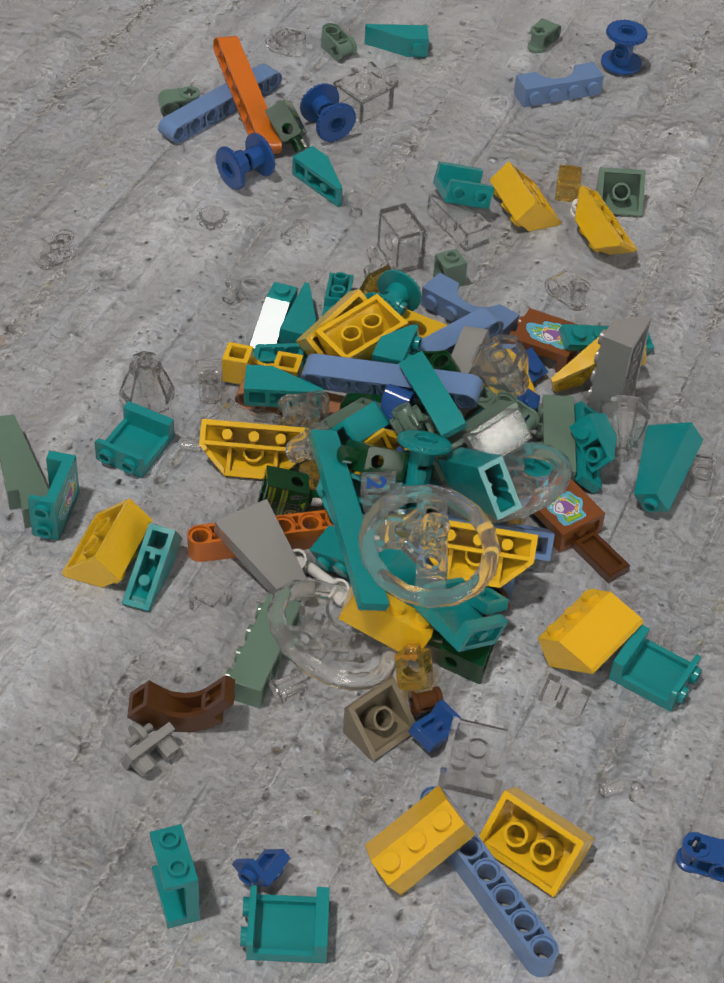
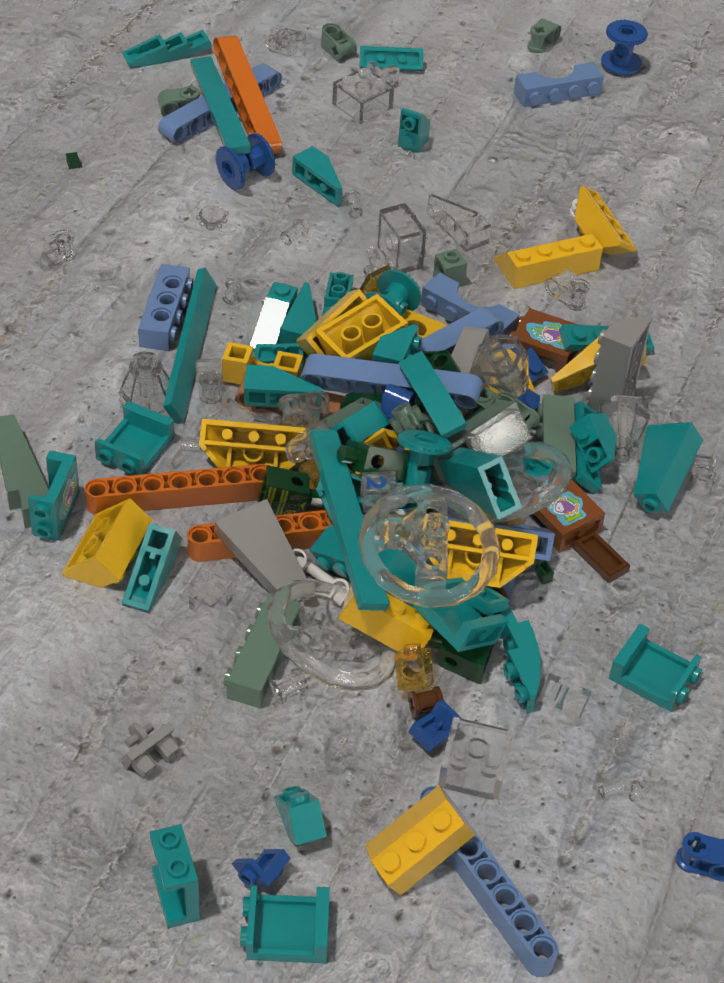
reddish brown arch [127,675,235,732] -> none
dark green torso [265,100,307,153] -> none
blue hose [300,83,356,142] -> none
dark tan slope [343,677,415,761] -> none
teal slope [364,24,429,57] -> none
teal panel [433,161,494,209] -> none
yellow slope [479,787,595,897] -> none
yellow slope [489,161,562,231] -> none
yellow slope [537,589,644,674] -> none
clear yellow brick [555,165,582,202] -> none
sand green slope [595,167,646,216] -> none
none -> dark green piece [66,152,80,169]
none -> orange beam [85,464,267,515]
none -> teal slope [122,29,212,67]
none -> medium blue brick [138,264,194,351]
none -> teal tile [163,267,217,423]
none -> teal tile [190,56,251,155]
none -> teal slope [274,786,327,845]
none -> teal plate [359,46,423,71]
none -> teal slope [398,108,430,153]
none -> yellow slope [494,234,603,289]
none -> teal slope [494,604,541,714]
none -> dark green piece [535,560,554,585]

